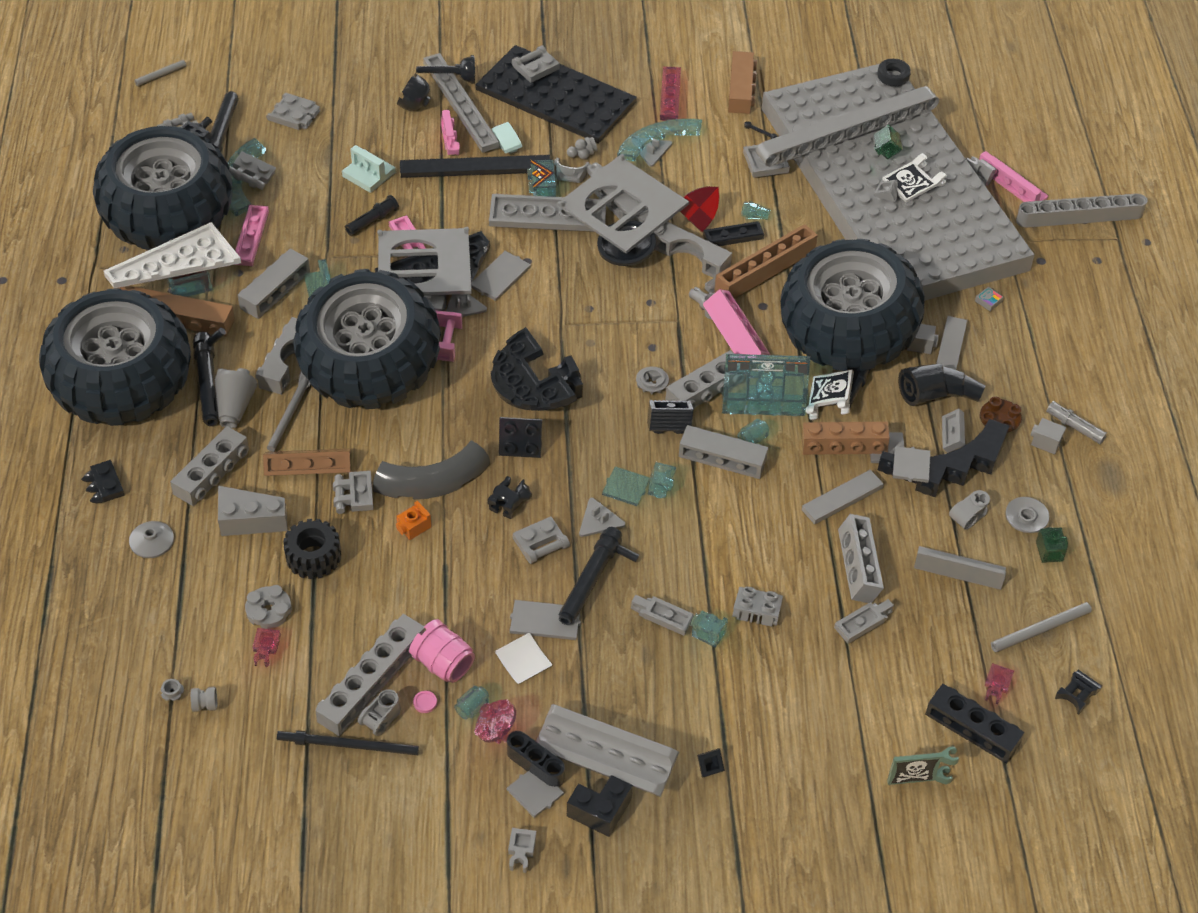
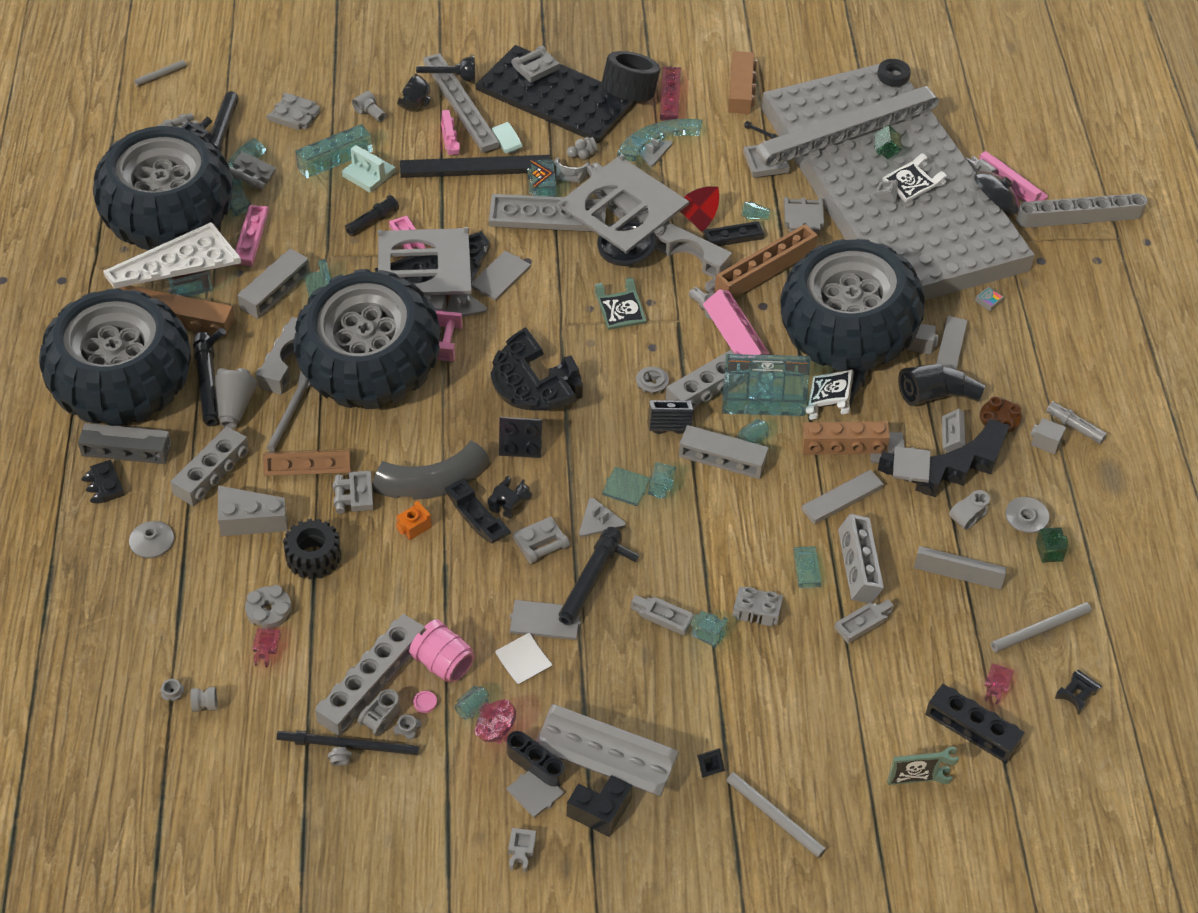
none -> dark grey piece [78,423,171,464]
none -> clear light blue brick [295,124,372,178]
none -> light grey plate [328,747,352,766]
none -> light grey pin [352,91,386,122]
none -> light grey plate [393,715,421,739]
none -> black slope [445,479,511,544]
none -> flag [594,278,647,330]
none -> black tyre [601,51,661,102]
none -> light grey piece [727,772,826,858]
none -> light grey plate [784,197,824,233]
none -> clear light blue plate [793,546,821,588]
none -> black dish [974,171,1019,214]

